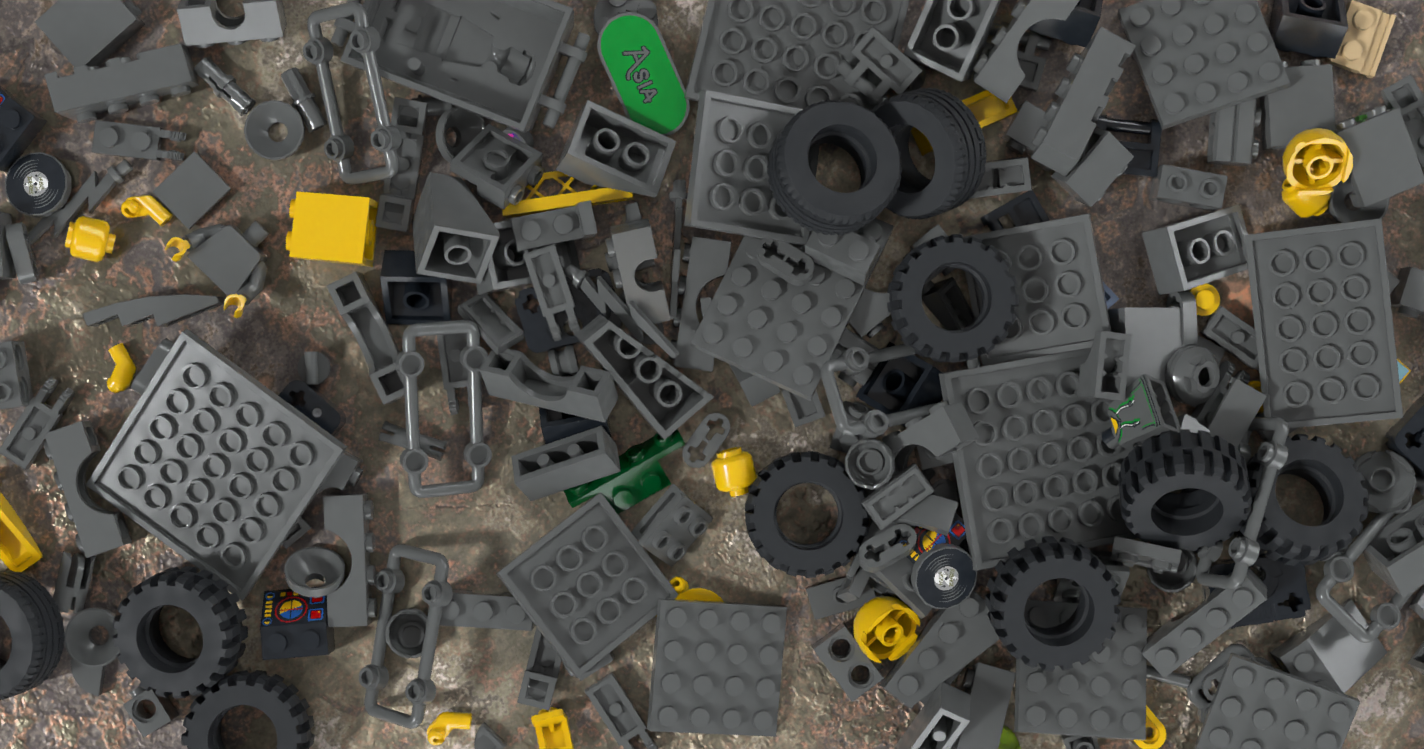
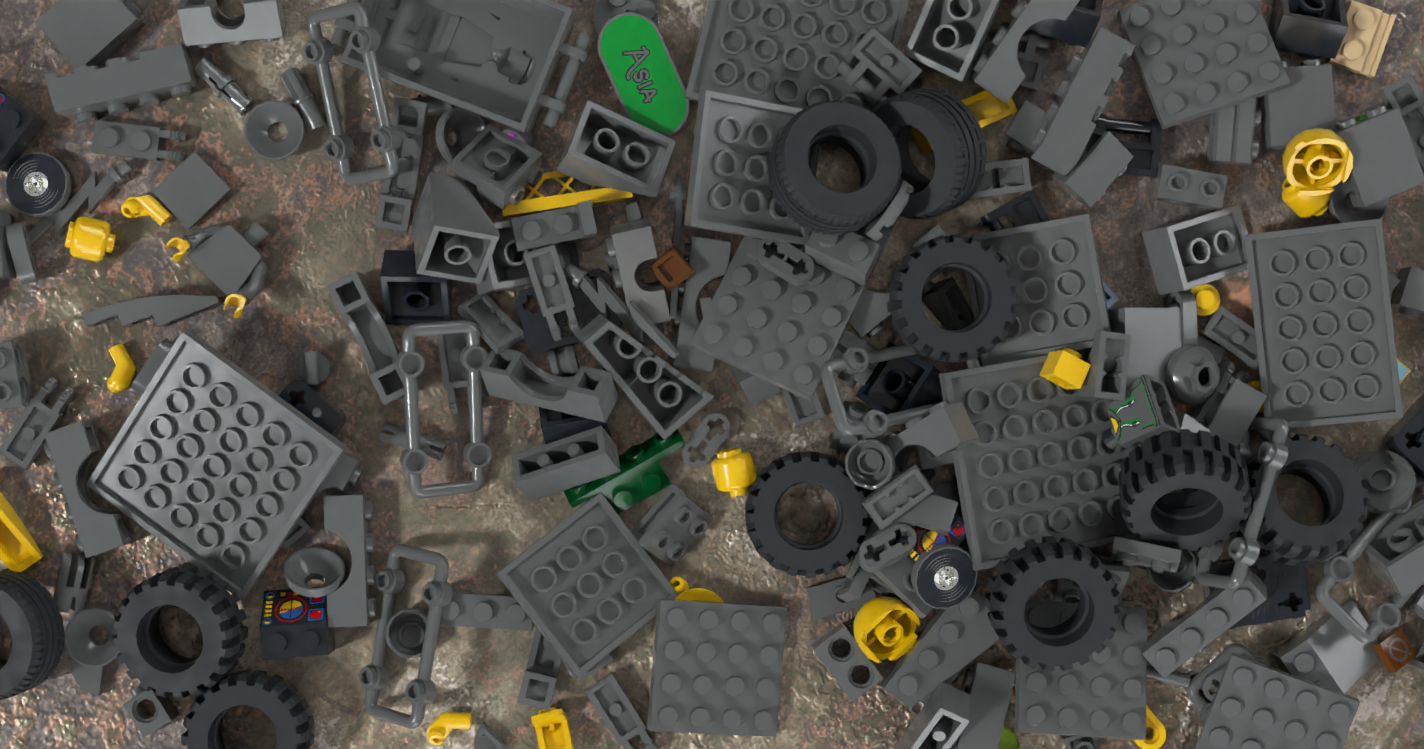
yellow slope [286,192,379,267] -> none
none -> reddish brown tile [649,246,695,292]
none -> dark grey tile [865,179,914,241]
none -> yellow plate [1039,348,1091,390]
none -> reddish brown tile [1373,628,1417,673]

